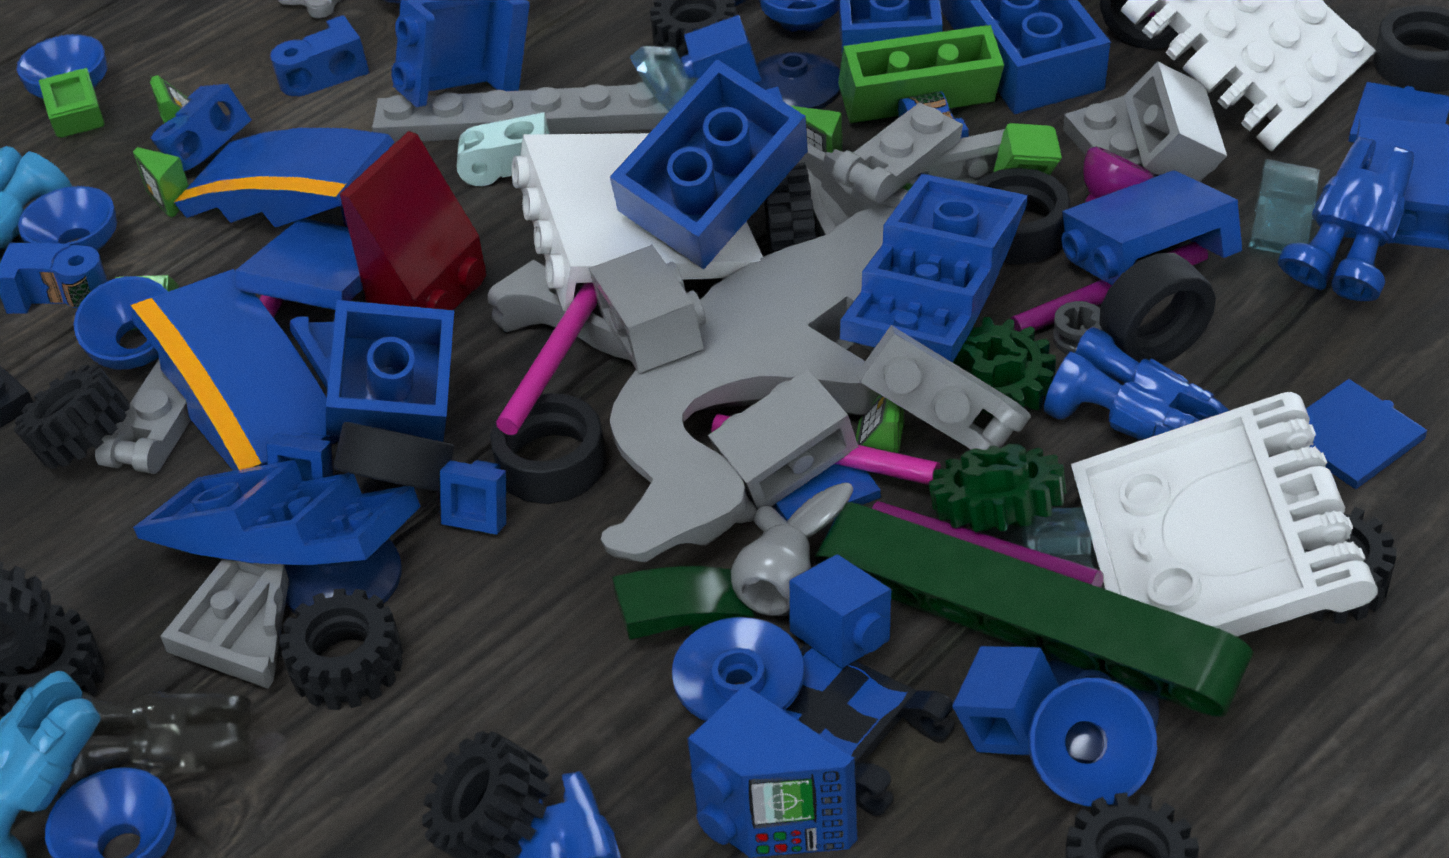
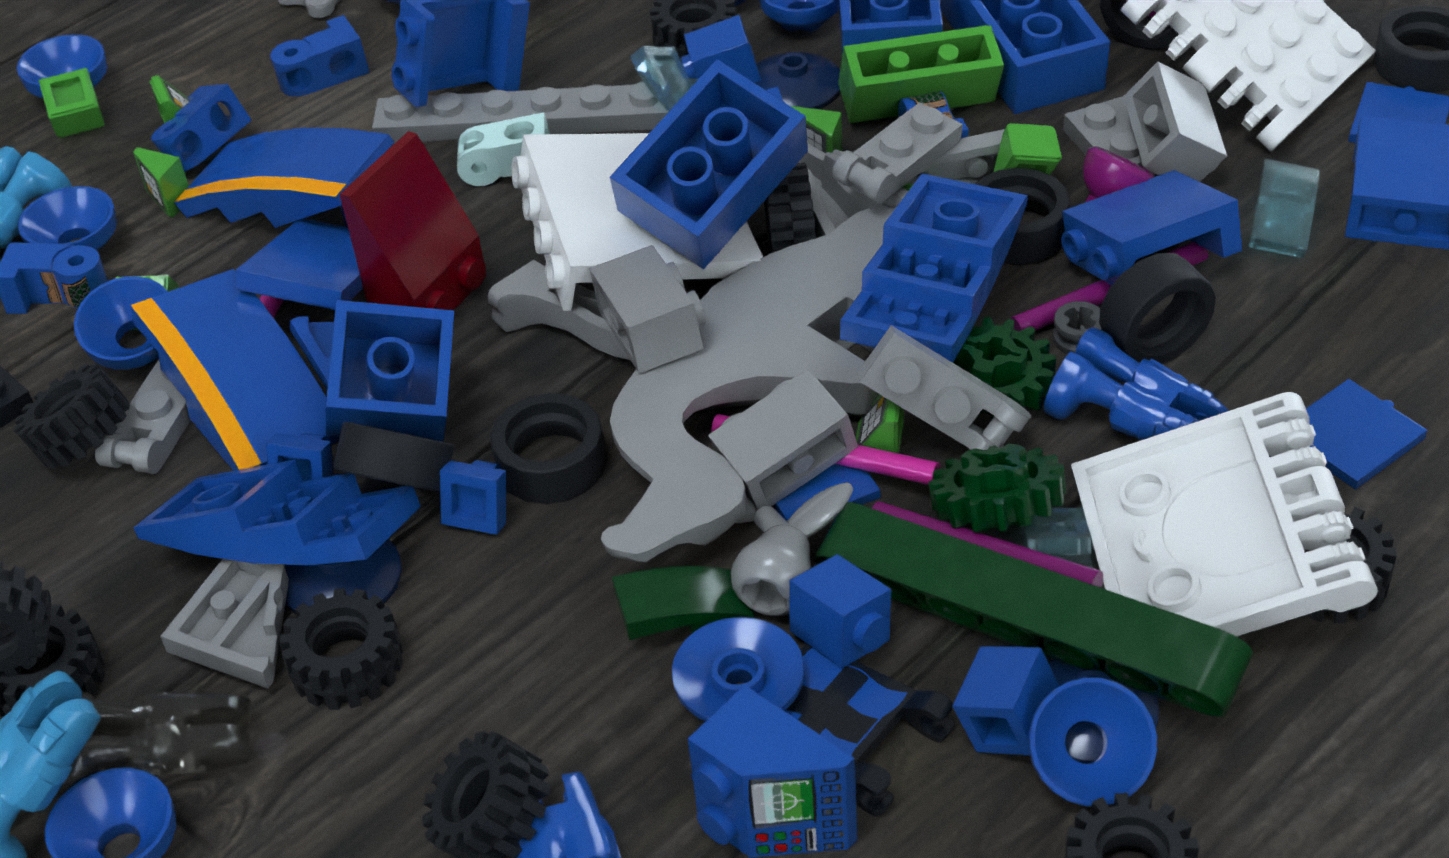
dark pink bar [496,282,598,435] -> none
blue piece [1278,137,1414,301] -> none

